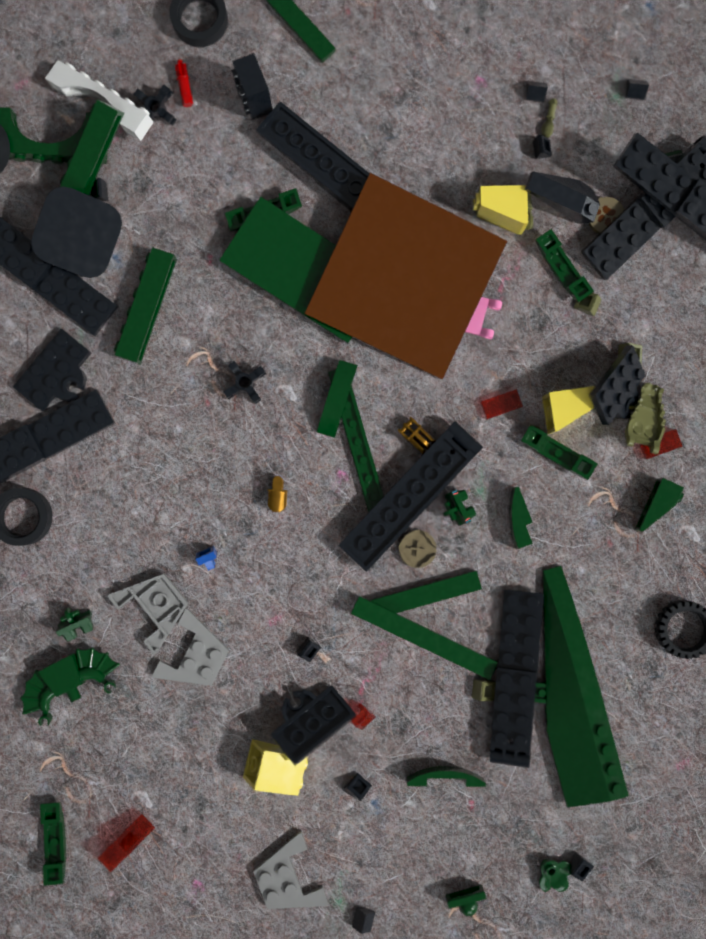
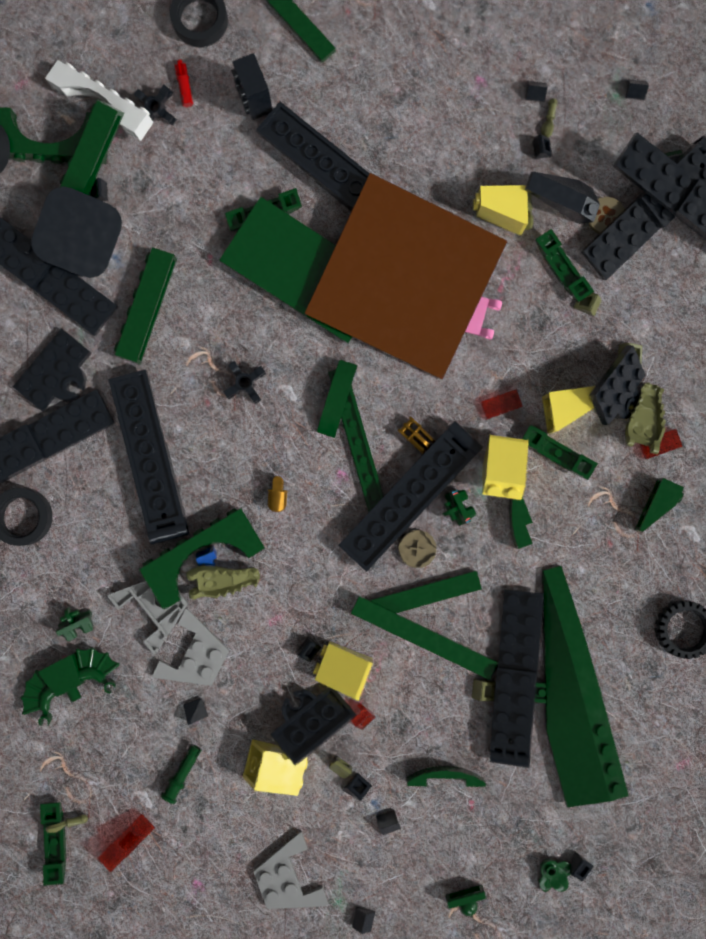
none -> olive piece [46,815,88,833]
none -> black hinge [108,369,189,545]
none -> dark green arch [139,508,265,610]
none -> dark green pin [160,744,202,804]
none -> black slope [183,698,208,725]
none -> olive animal [186,565,260,600]
none -> light yellow slope [313,641,373,701]
none -> olive slope [329,756,352,779]
none -> black slope [376,810,401,835]
none -> light yellow slope [482,435,528,500]

